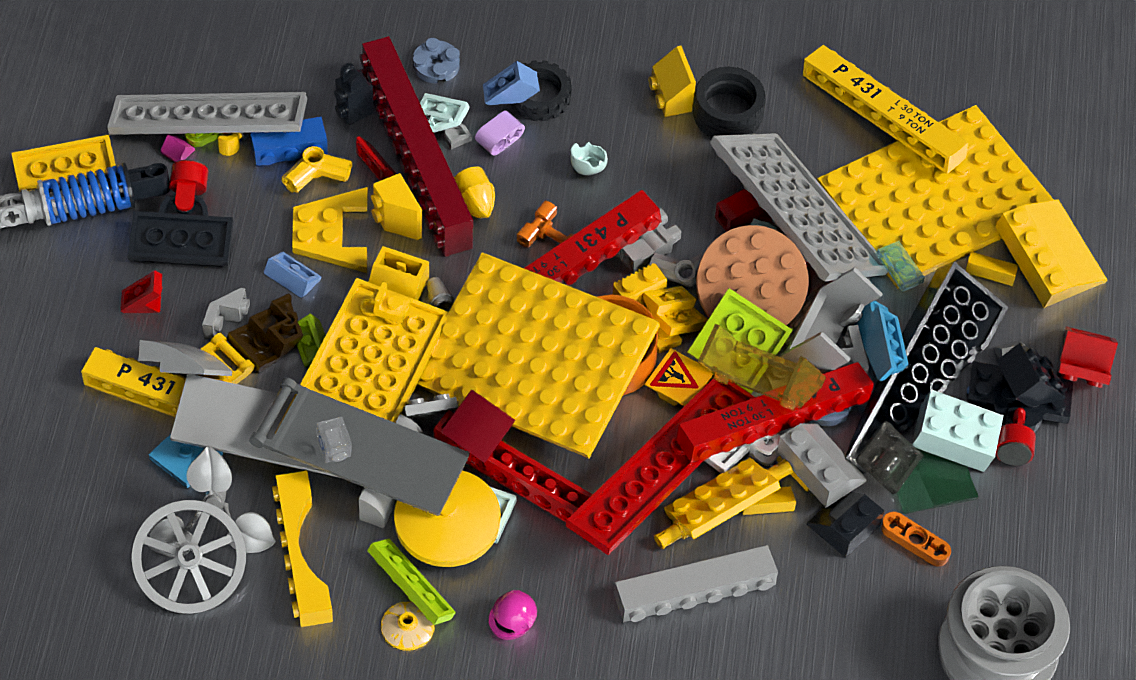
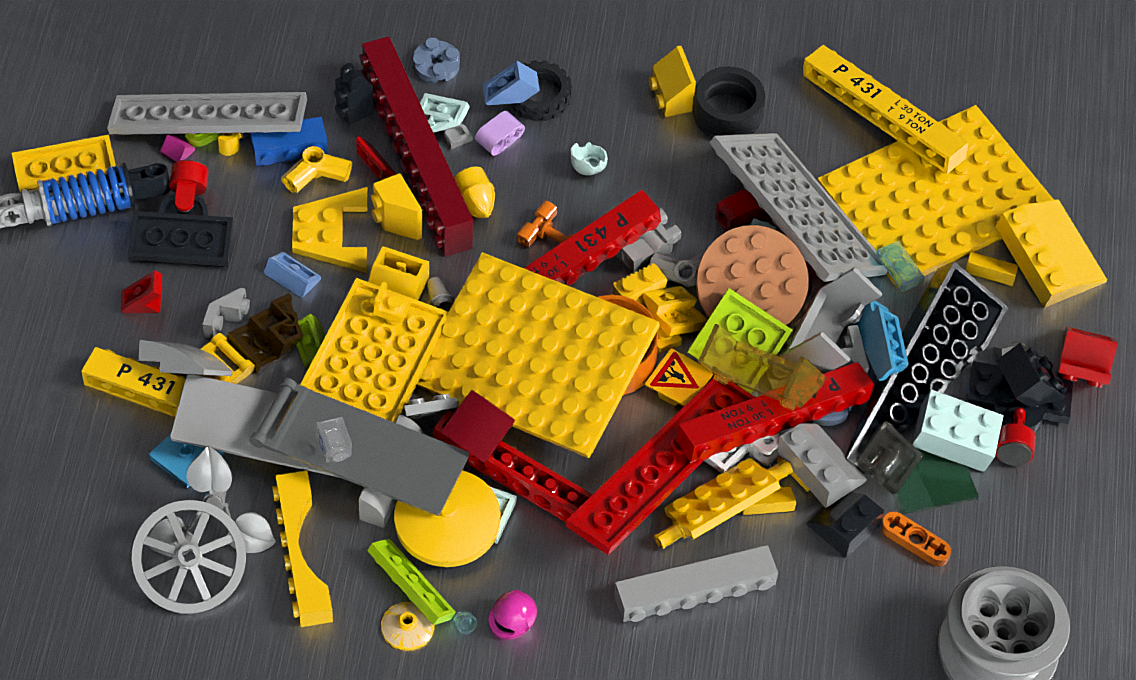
none -> clear light blue hinge [453,610,477,634]

